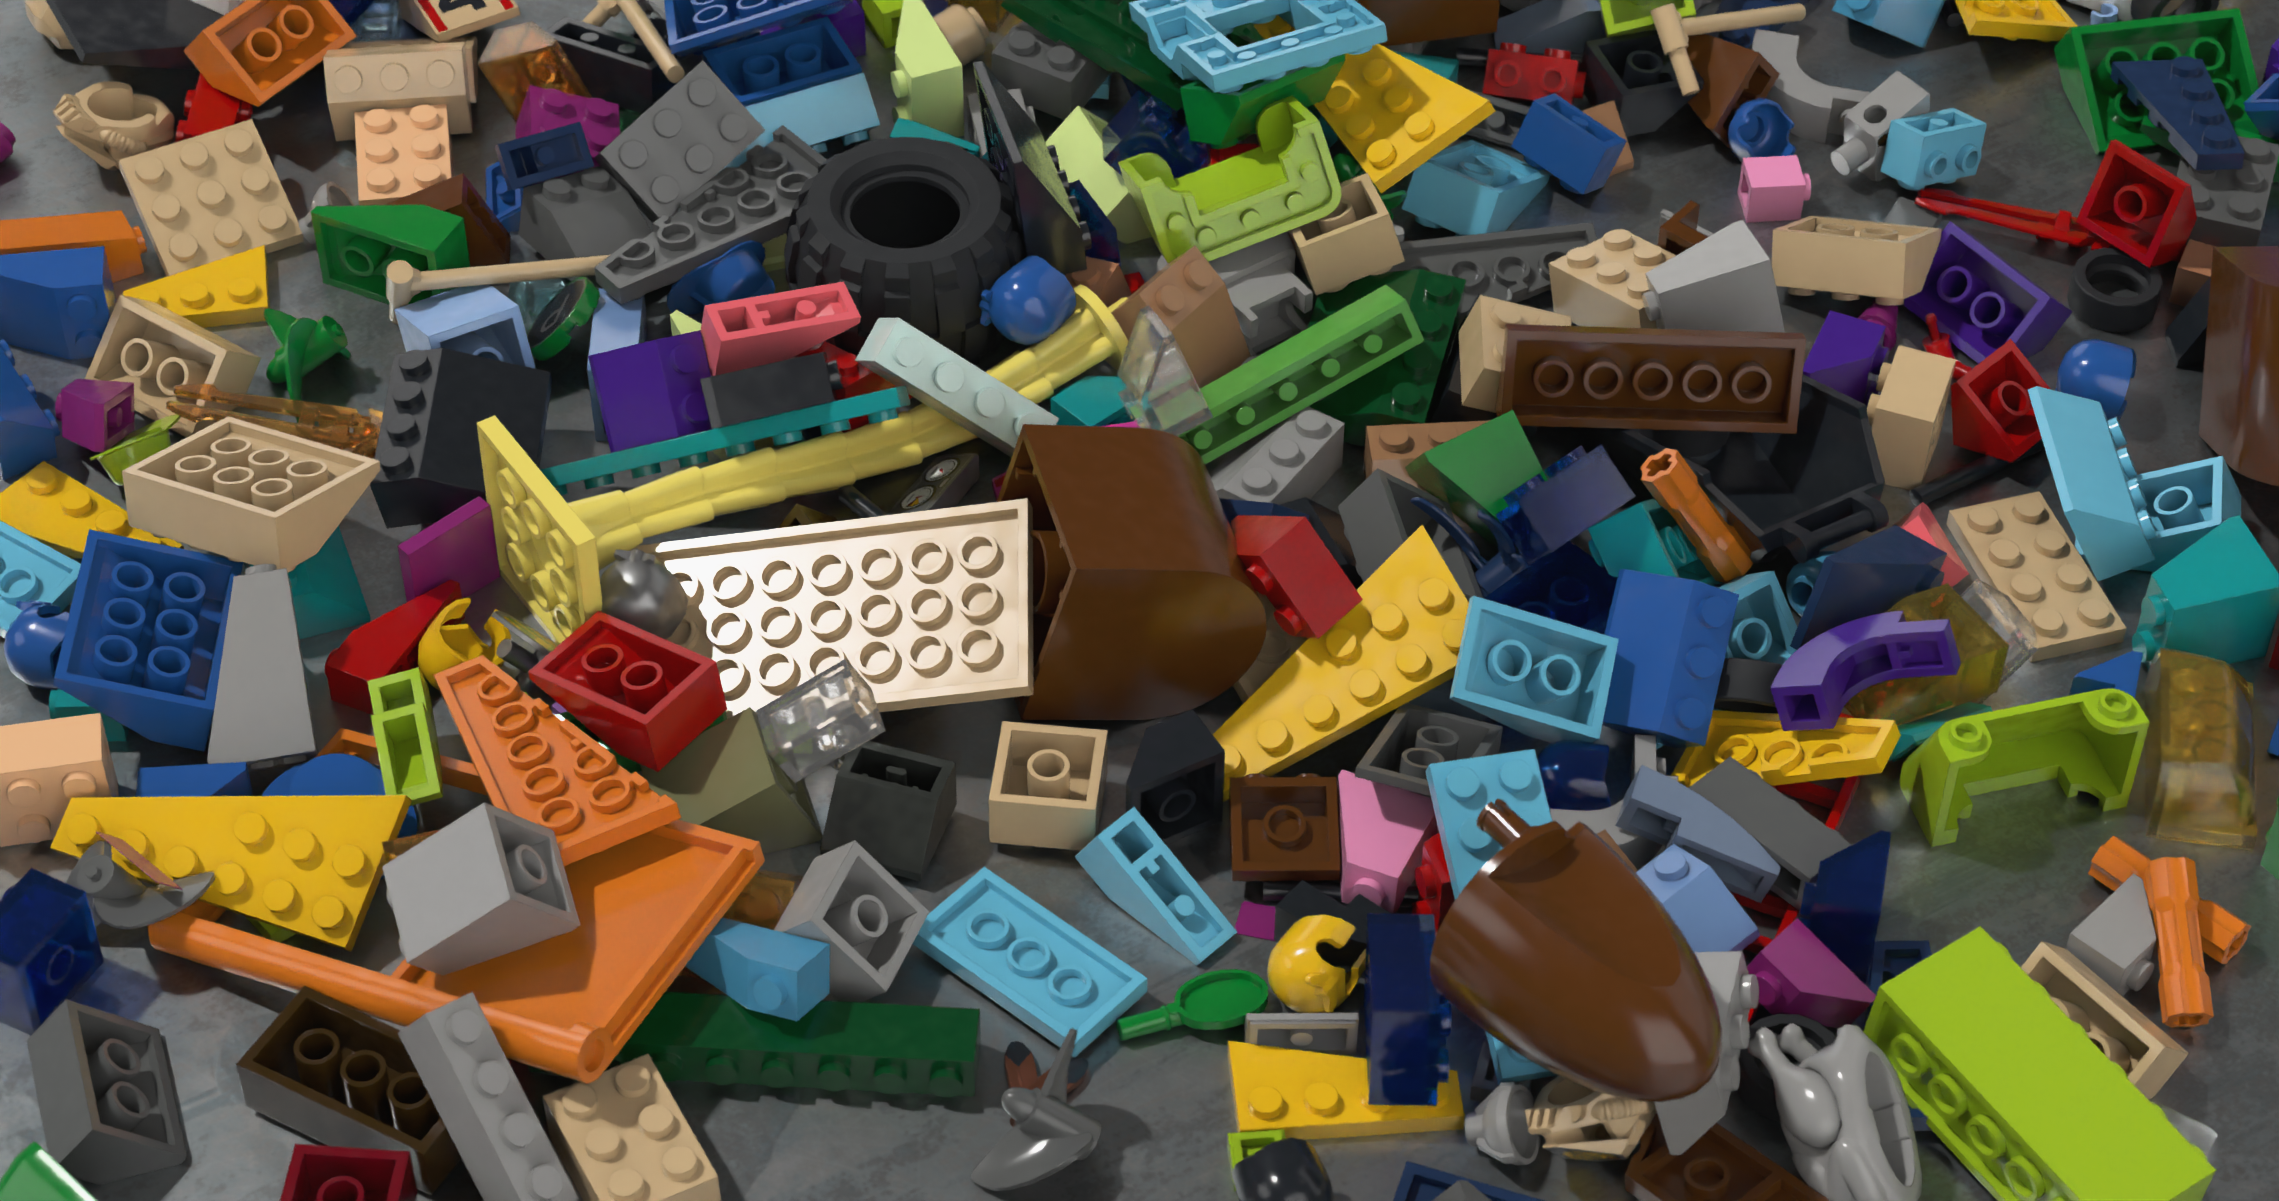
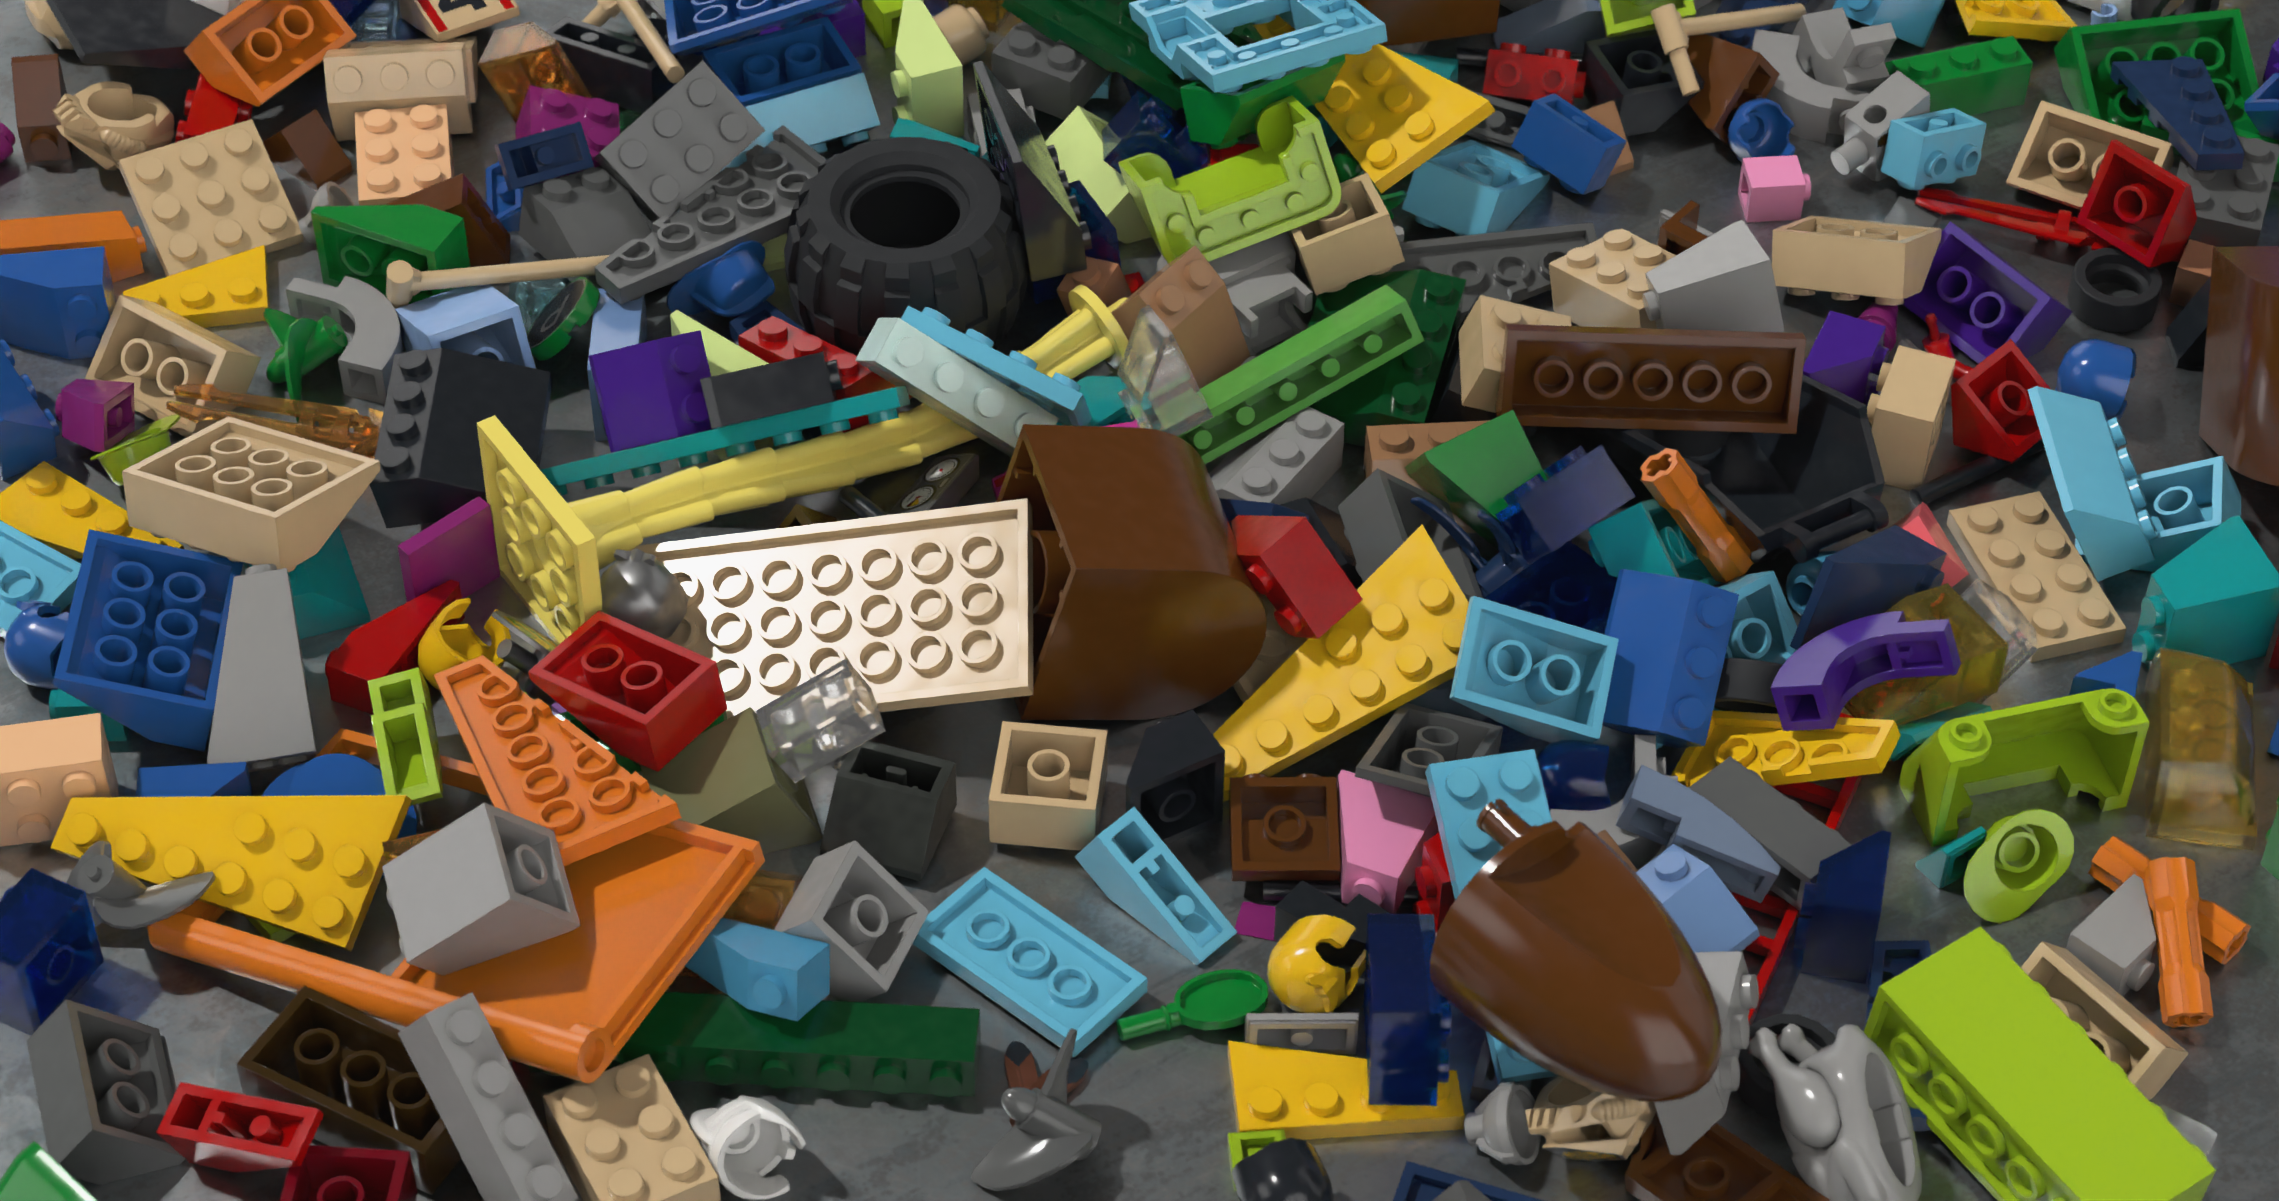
sticker [96,831,182,890] -> none
coral slope [701,281,861,376] -> none
blue helmet [979,255,1077,345] -> none
magenta slope [1747,918,1876,1028] -> none
none -> reddish brown slope [11,54,73,163]
none -> red slope [156,1082,324,1173]
none -> reddish brown slope [263,109,353,192]
none -> light grey arch [286,276,404,405]
none -> white helmet [690,1096,806,1200]
none -> medium azure plate [901,306,1092,426]
none -> light grey arch [1792,7,1897,91]
none -> green slope [1874,36,2033,116]
none -> teal slope [1915,826,1987,889]
none -> lime piece [1963,808,2074,923]
none -> tan slope [2006,100,2174,210]

